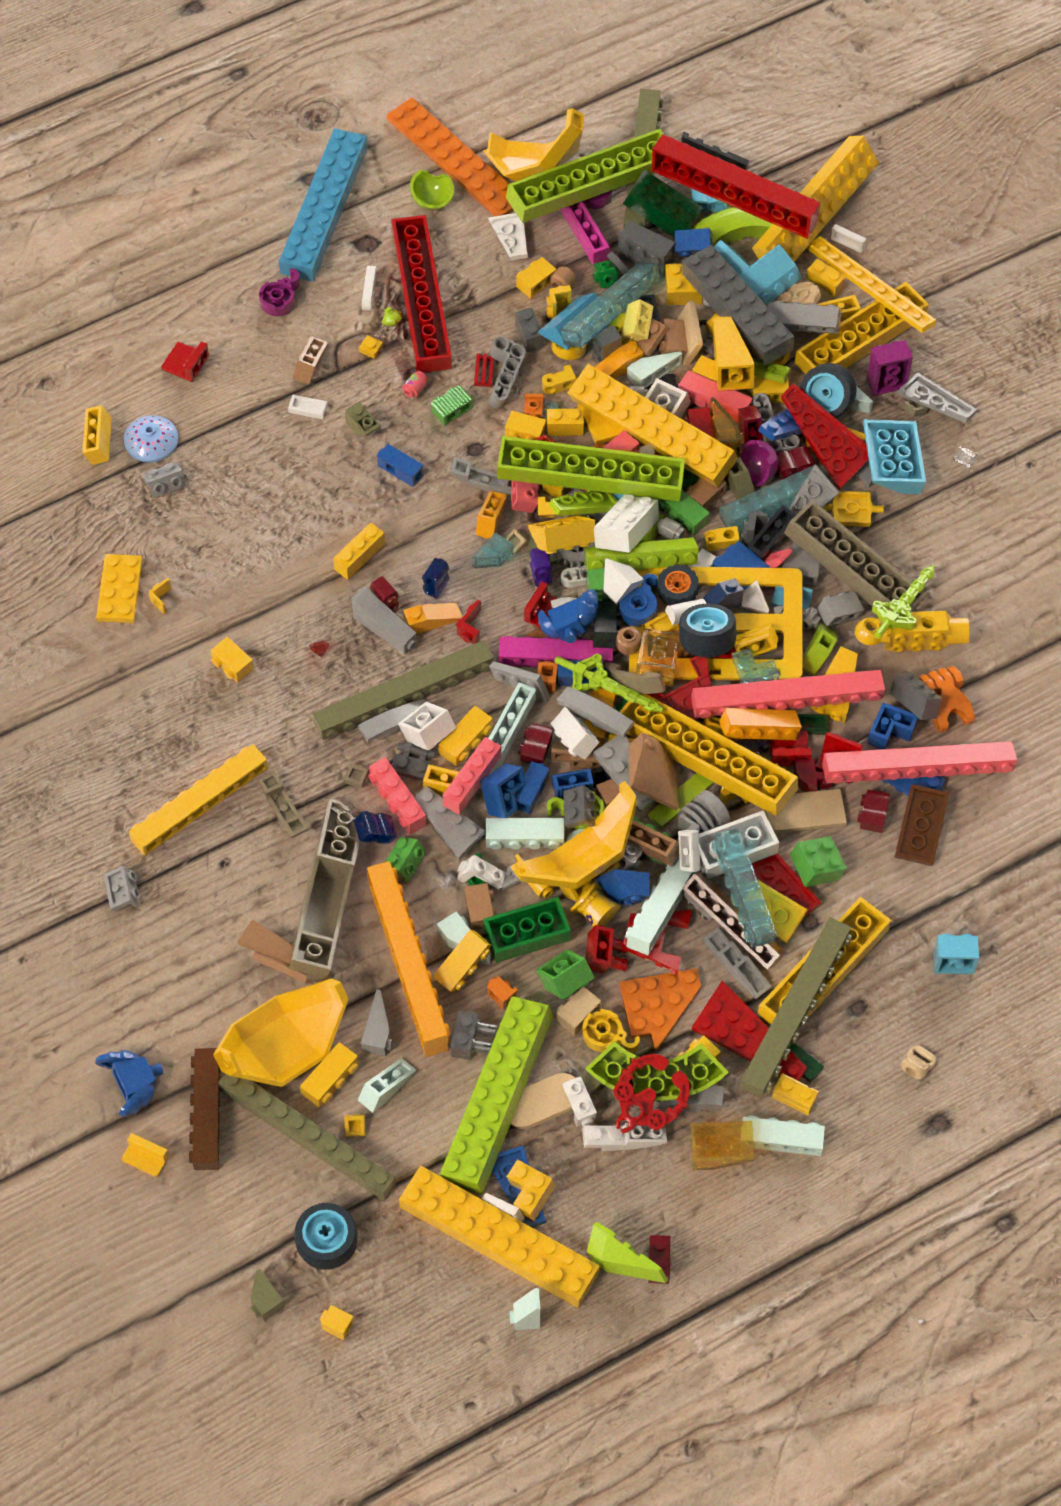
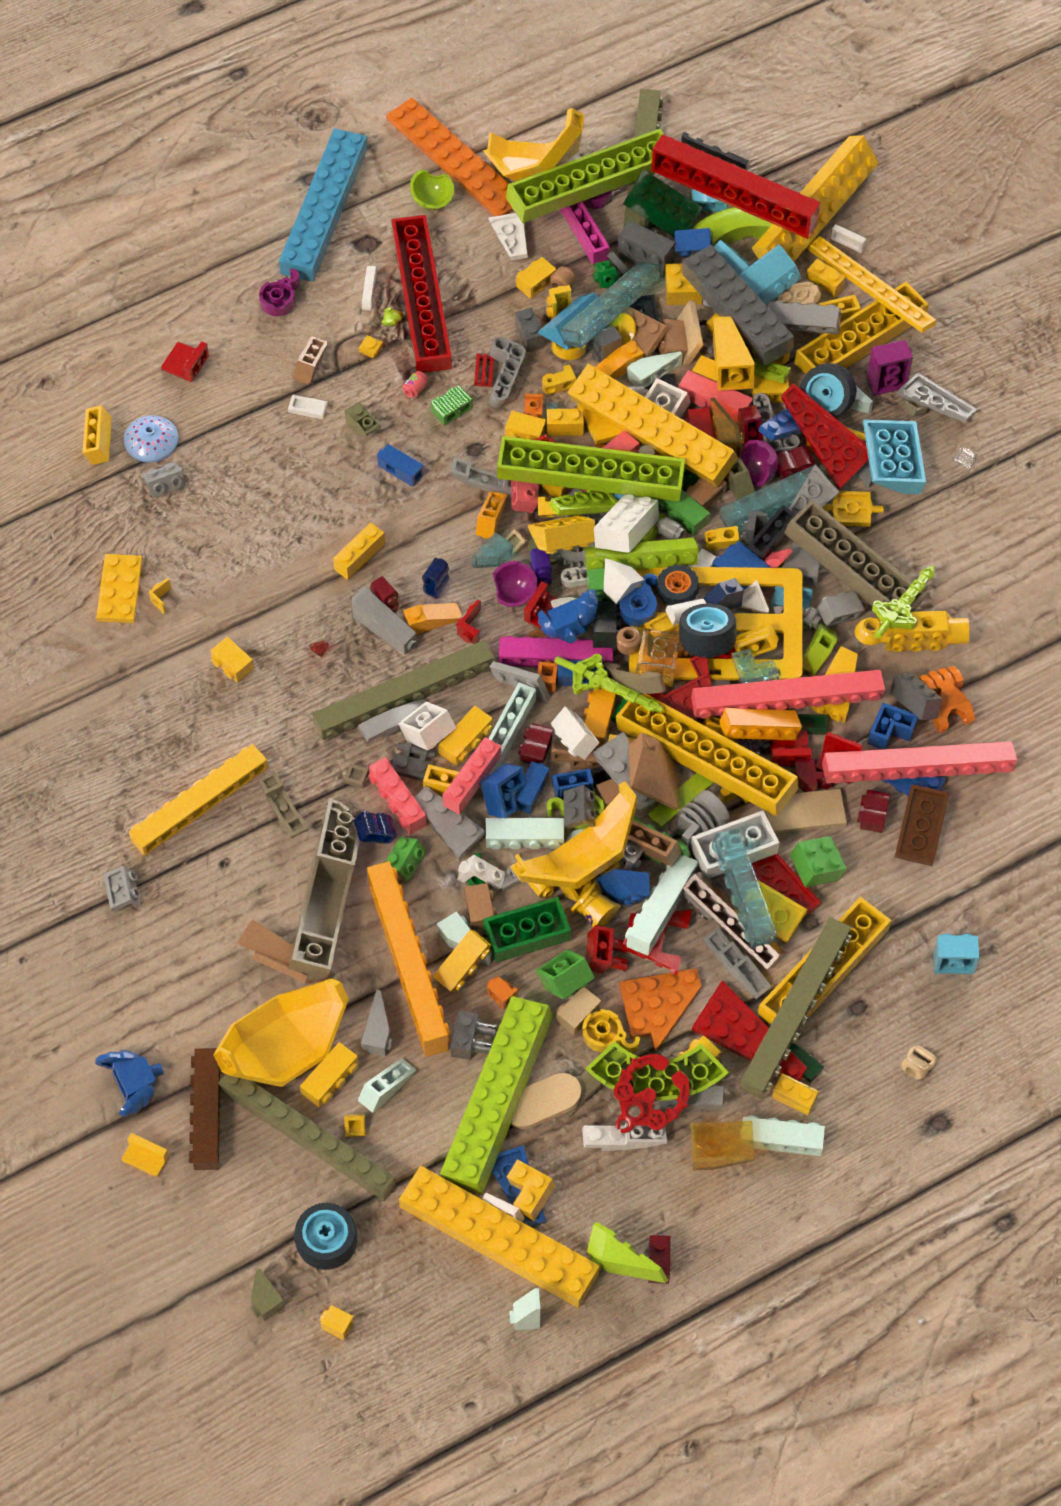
light grey slope [557,686,634,737] -> none
white bracket [562,1077,597,1127] -> none
light yellow hinge [622,300,654,341] -> none
white brick [678,830,700,872] -> none
none -> magenta cylinder [493,561,537,607]

